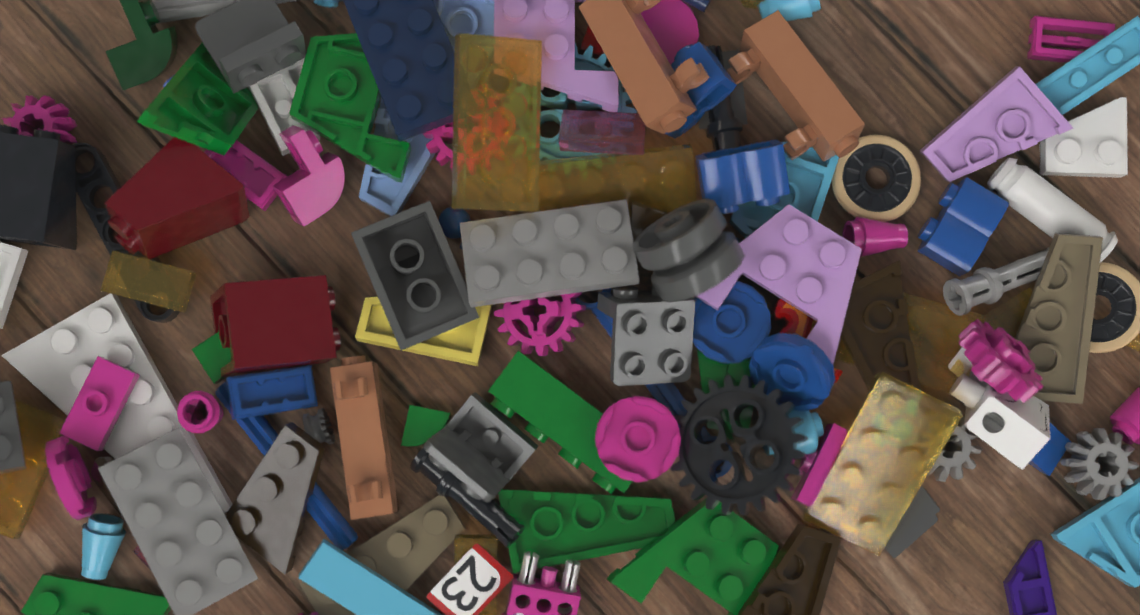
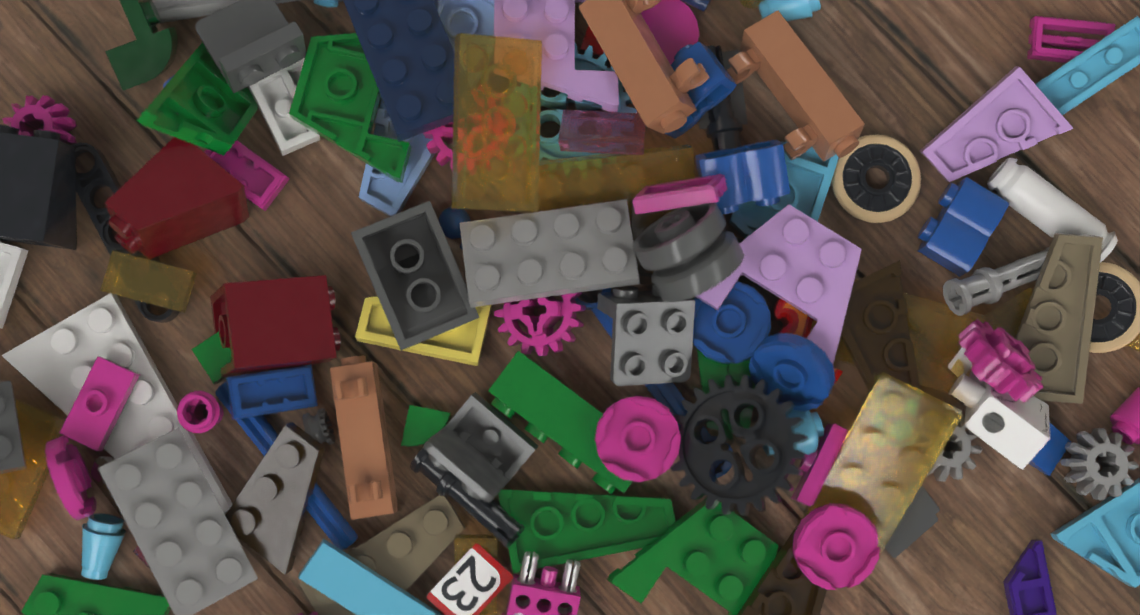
dark pink brick [272,125,345,227] -> none
dark pink cone [842,217,908,257] -> none
white wing [1040,97,1128,178] -> none
none -> dark pink tile [632,174,727,215]
none -> dark pink tile [793,504,880,590]

